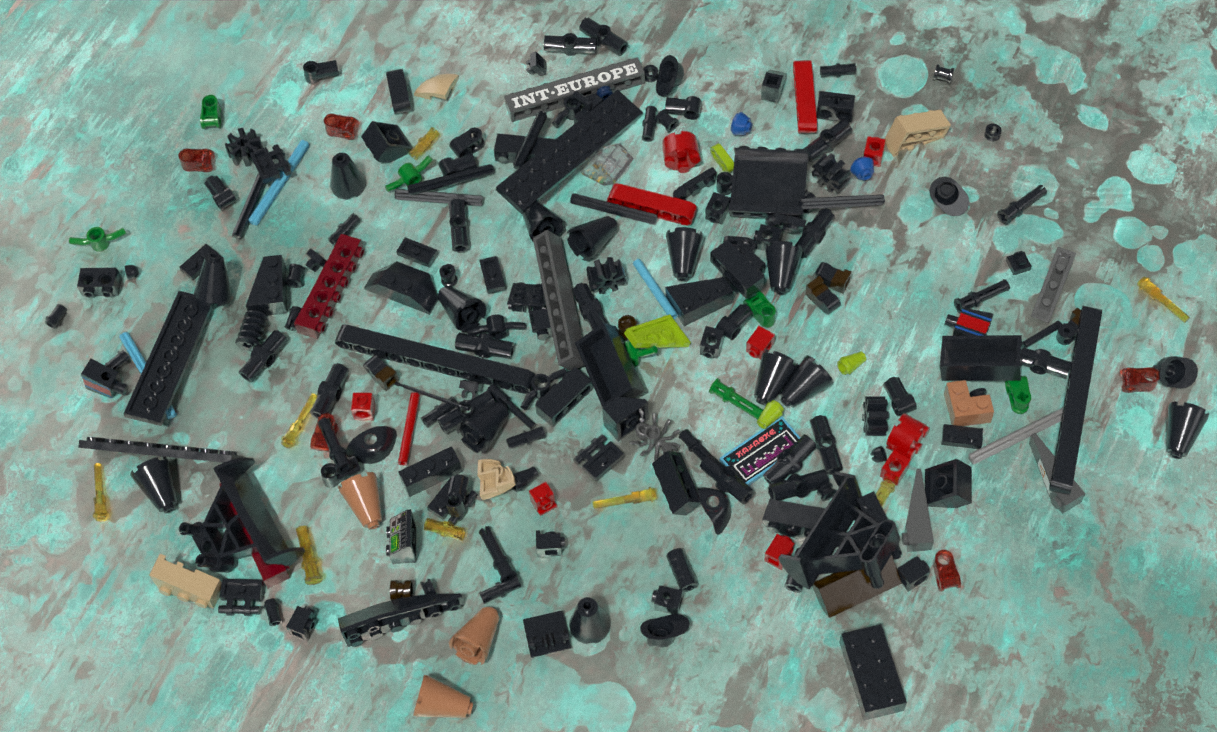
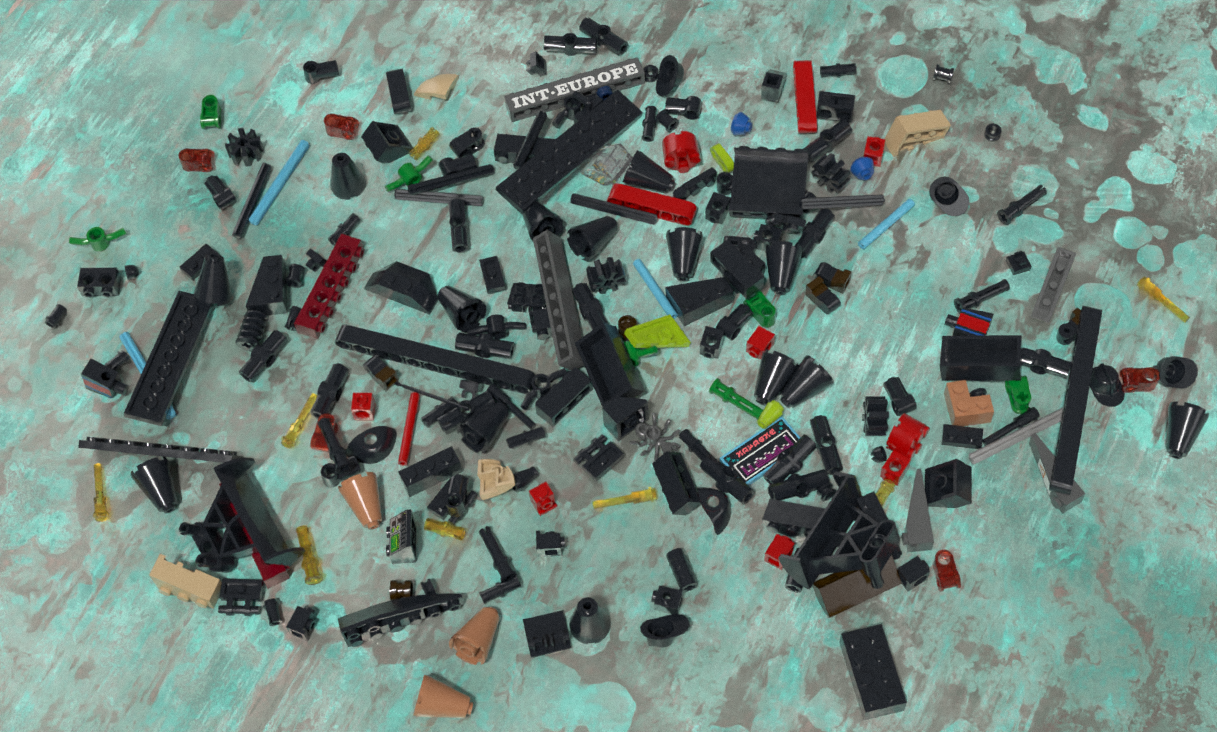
black plate [250,144,292,184] -> none
black plate [396,237,438,268] -> none
black bush [439,264,458,287] -> none
lime cone [837,351,866,375] -> none
black piece [1022,321,1062,348] -> none
none -> black cone [623,150,675,193]
none -> medium azure piece [858,199,915,249]
none -> black pin [982,407,1040,446]
none -> black piece [1090,363,1125,407]

